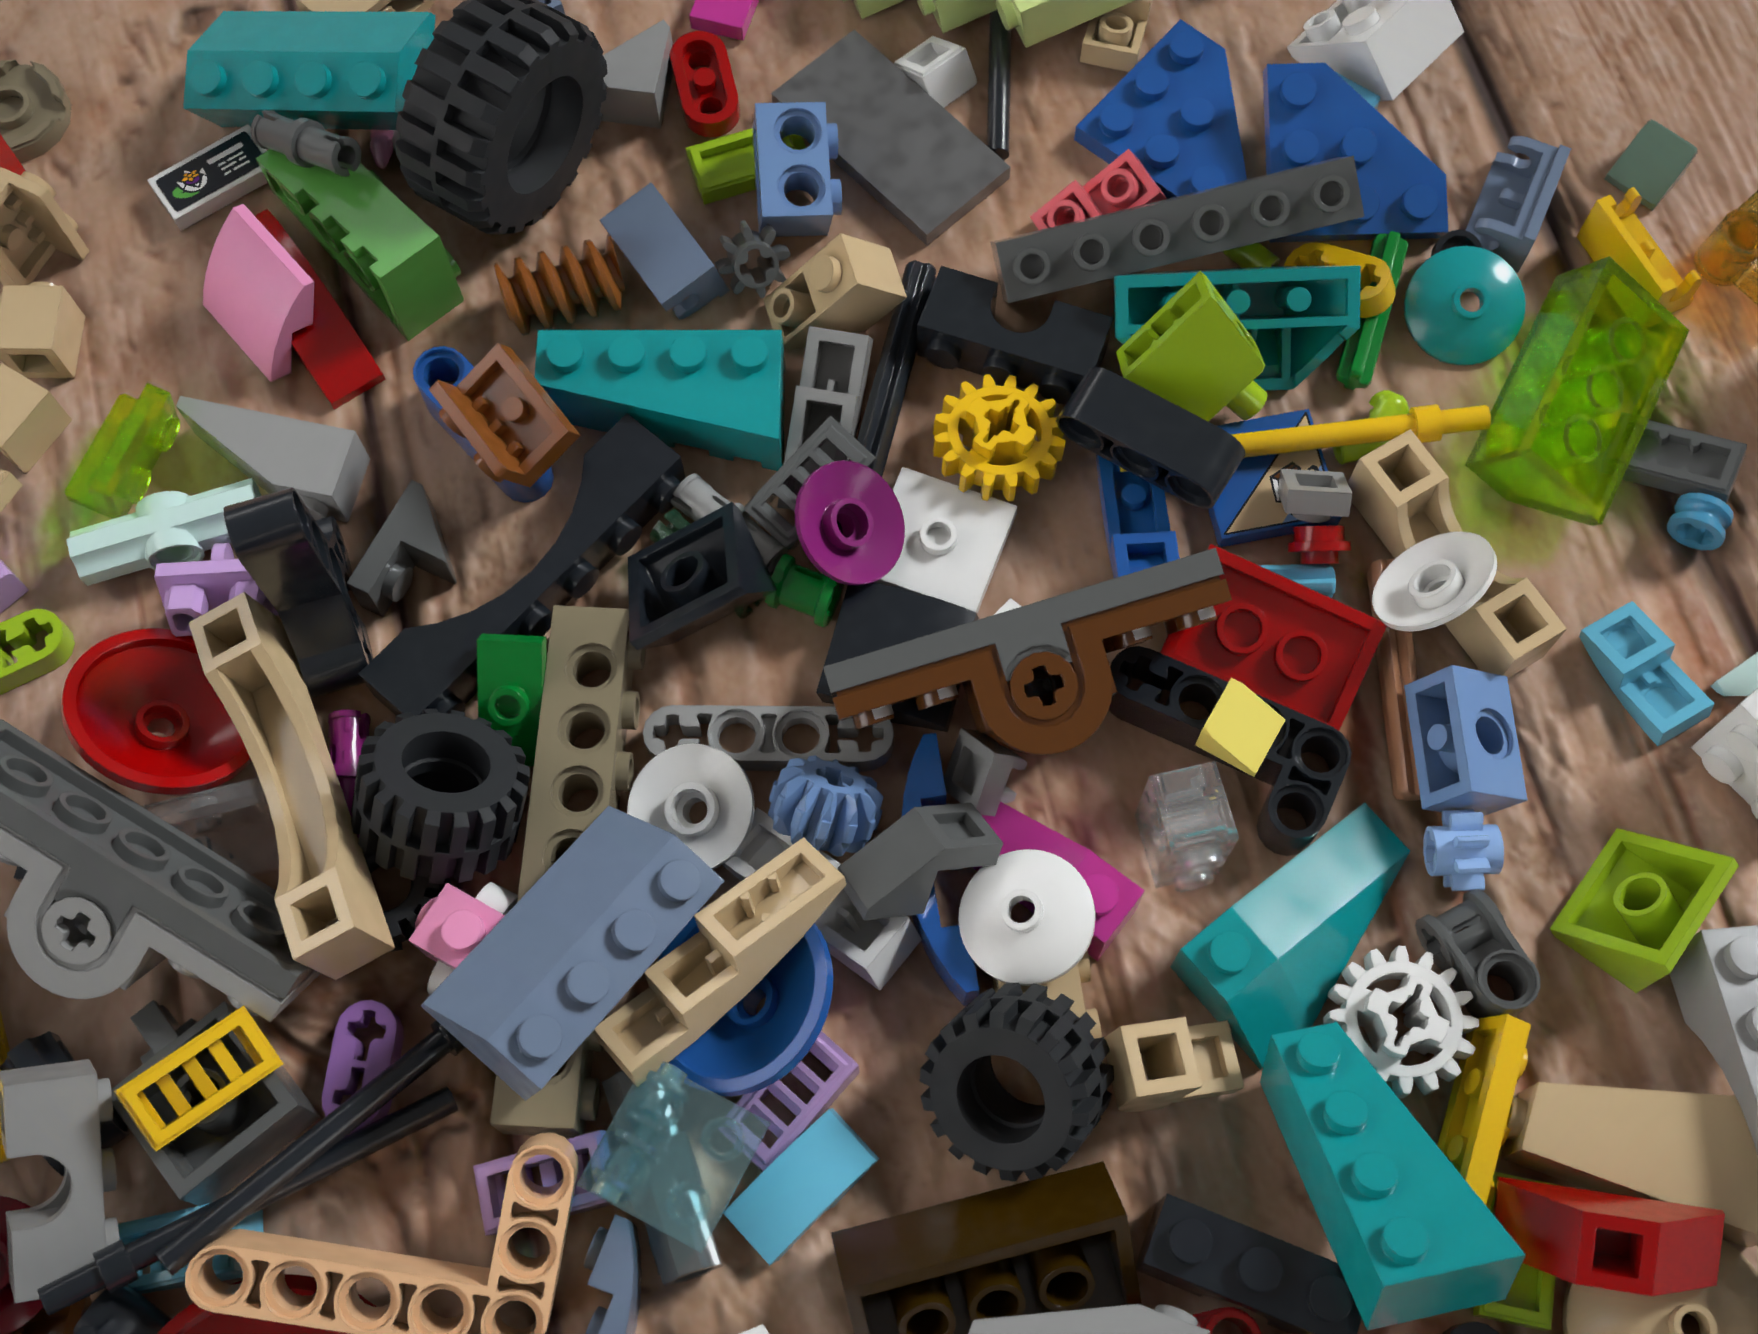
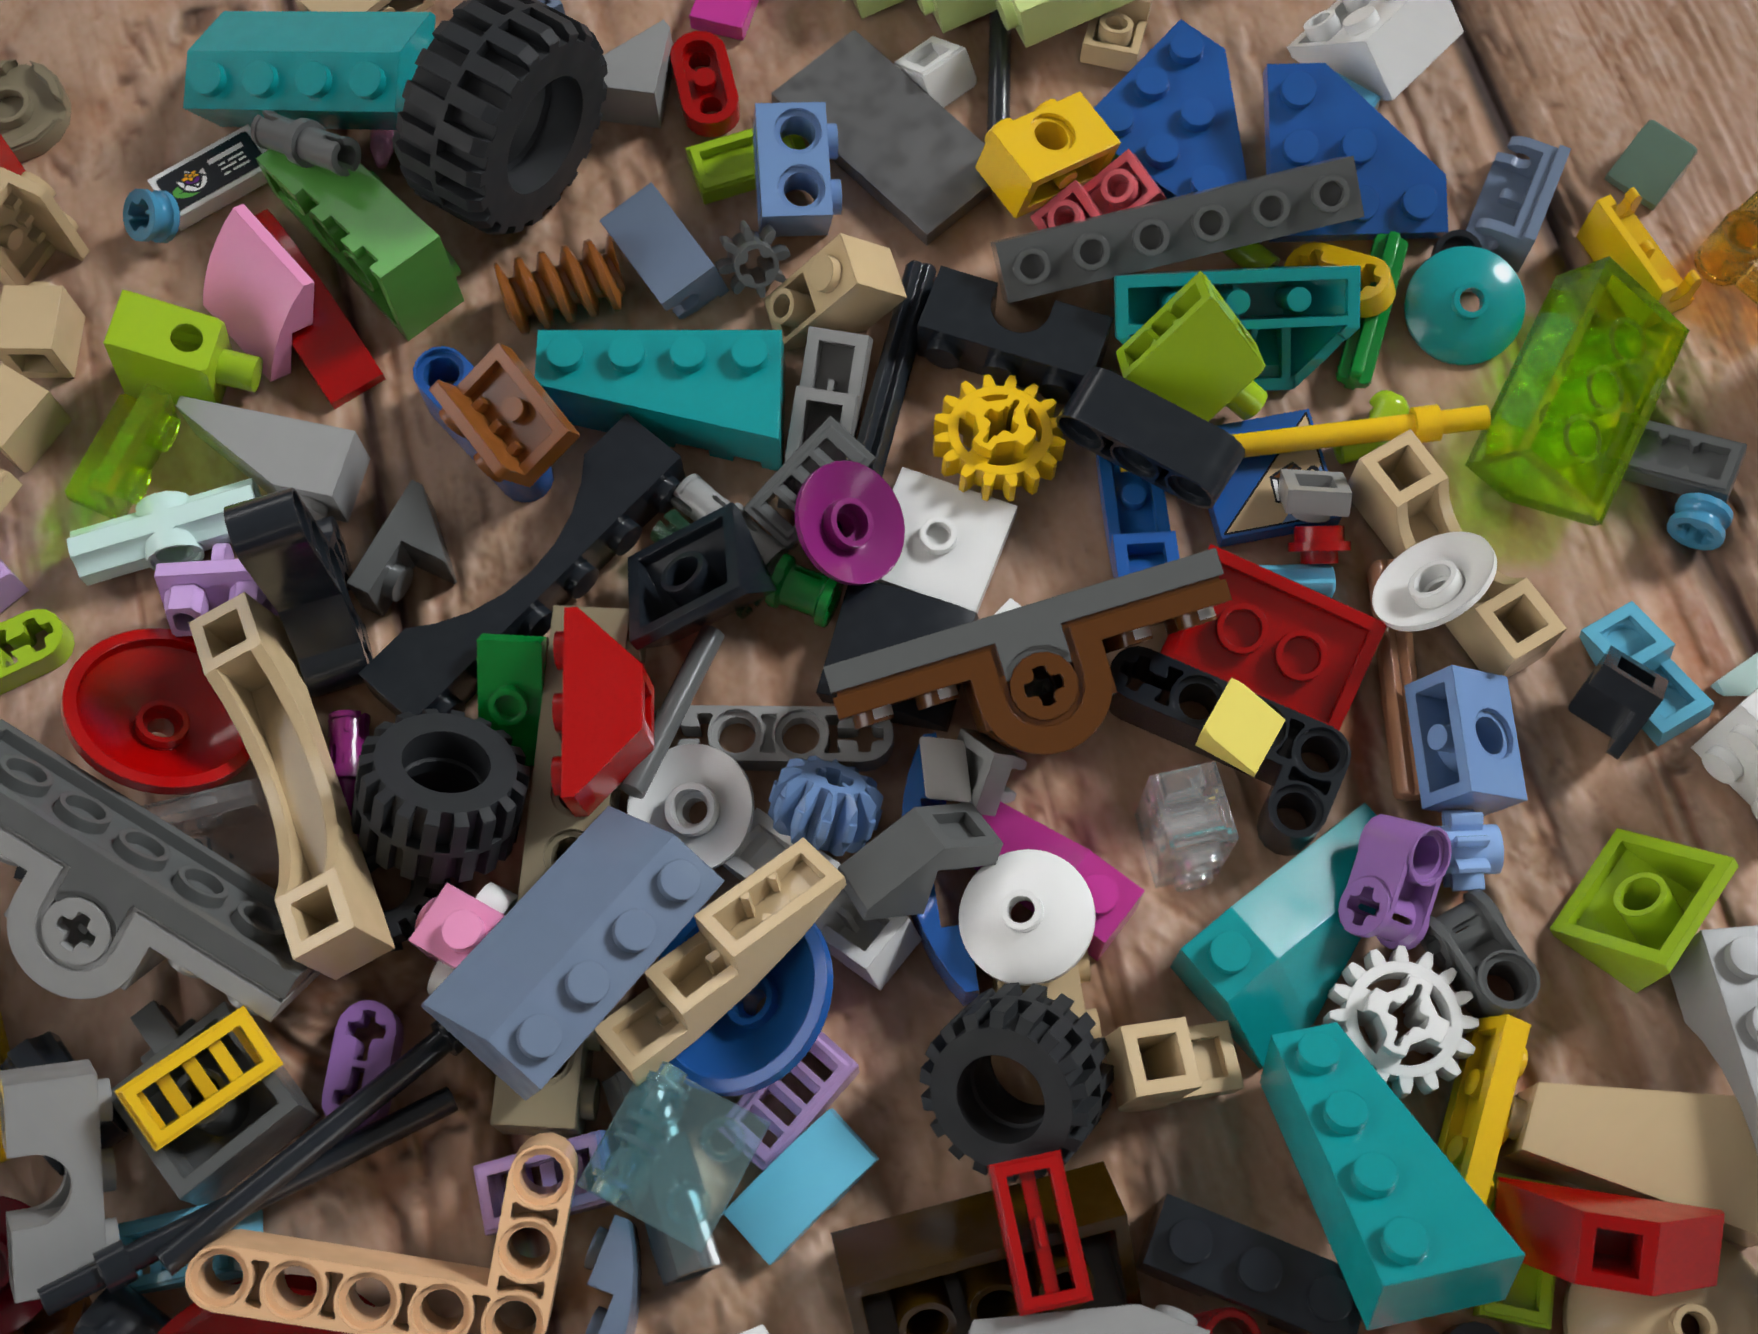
none -> lime torso [103,289,263,405]
none -> dark azure bush [123,189,180,243]
none -> red slope [551,607,654,817]
none -> dark grey bar [620,625,725,799]
none -> white sticker [919,736,972,802]
none -> yellow brick [975,91,1121,219]
none -> red tile [987,1150,1093,1316]
none -> medium lavender piece [1338,814,1452,951]
none -> black panel [1568,645,1669,760]

